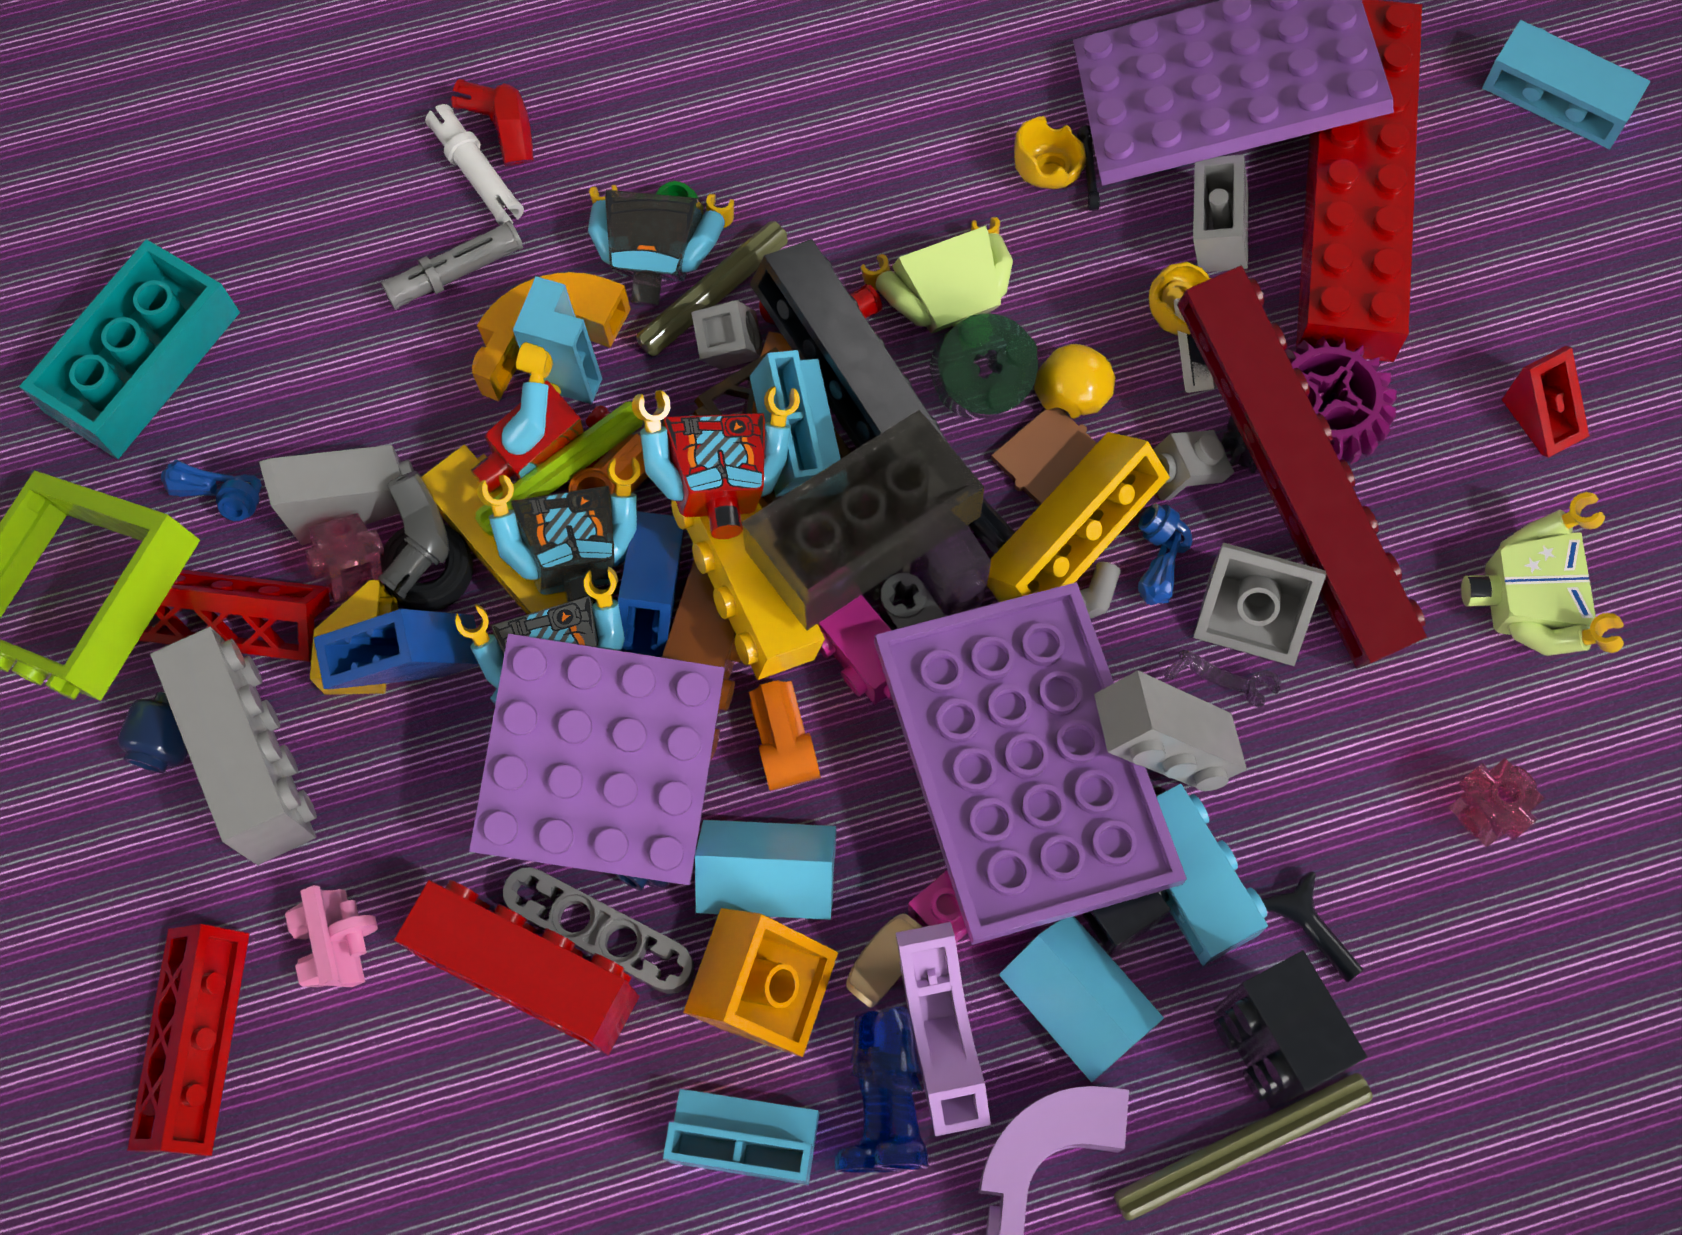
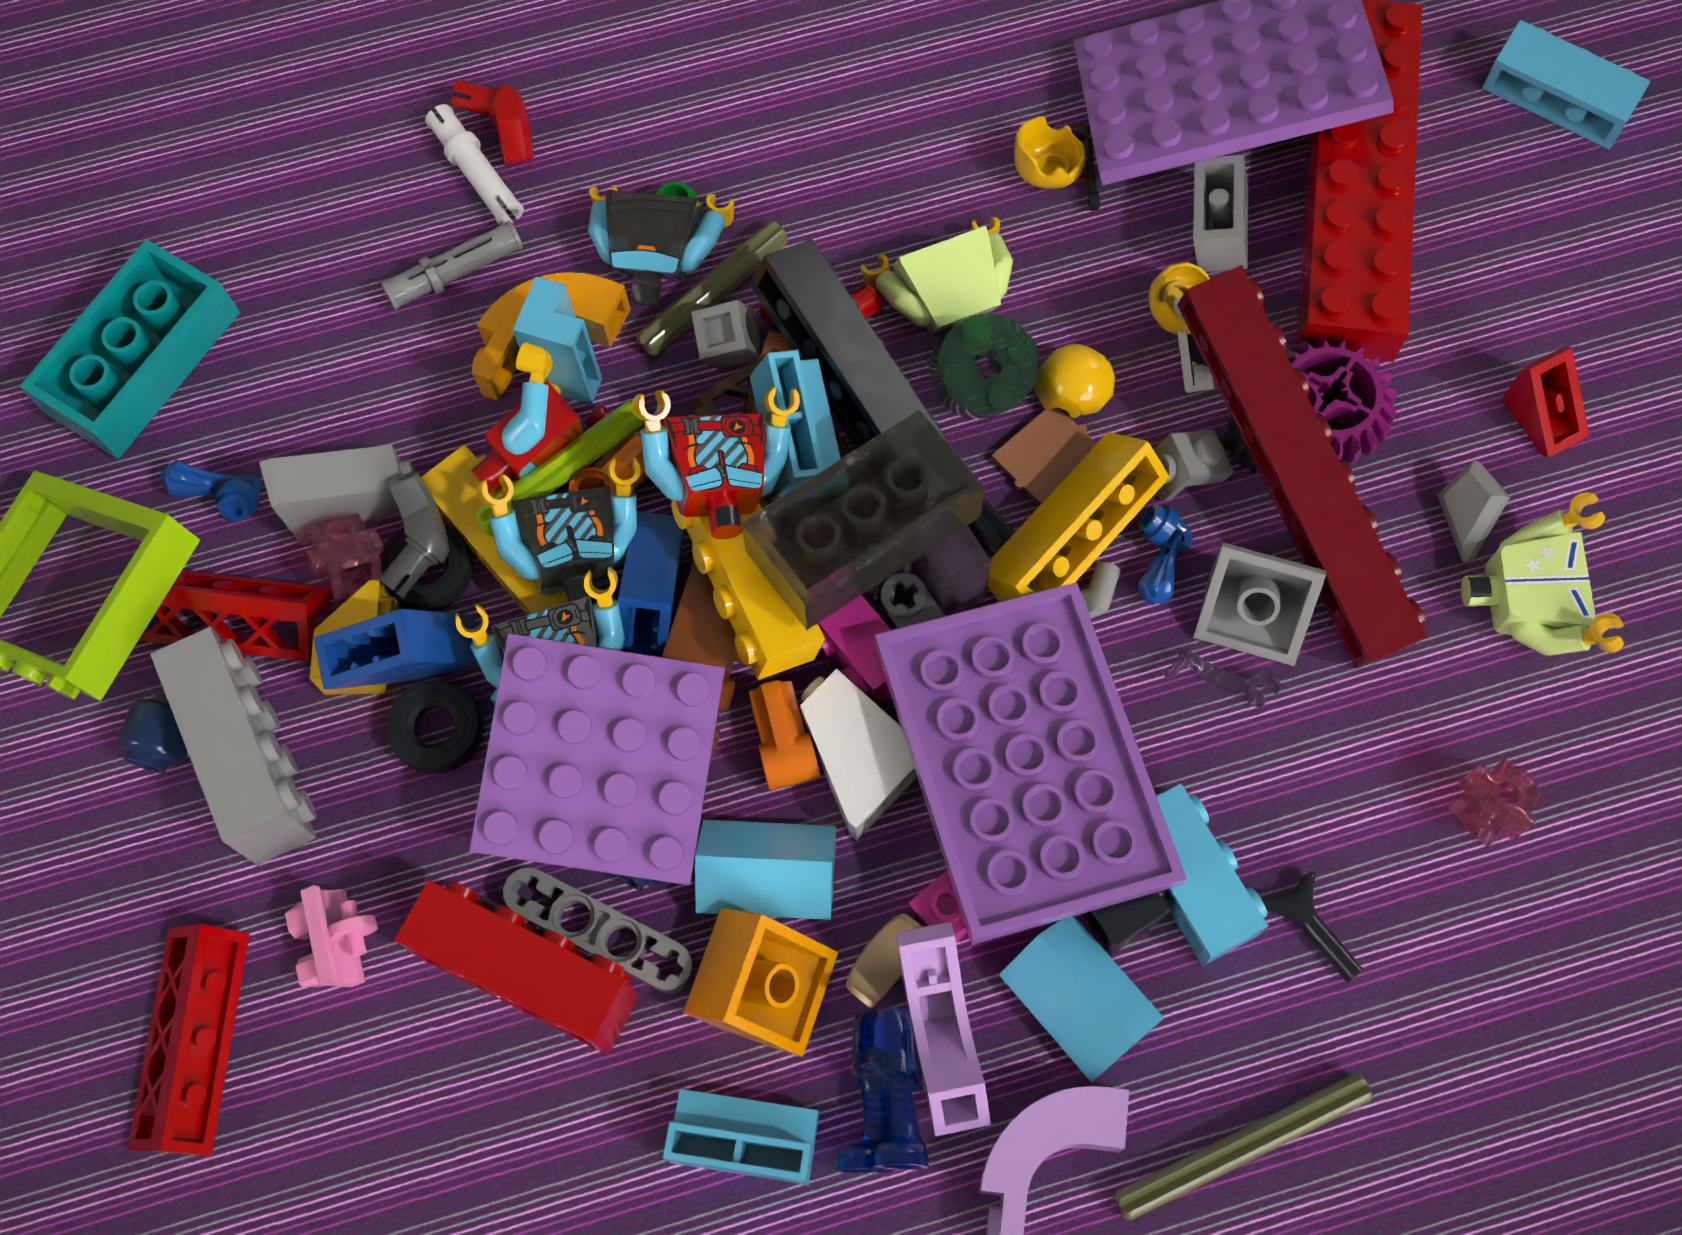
light grey brick [1094,670,1247,791] -> none
black brick [1213,950,1368,1109] -> none
none -> black tyre [387,680,483,774]
none -> white slope [800,669,917,840]
none -> light grey piece [1437,460,1510,563]

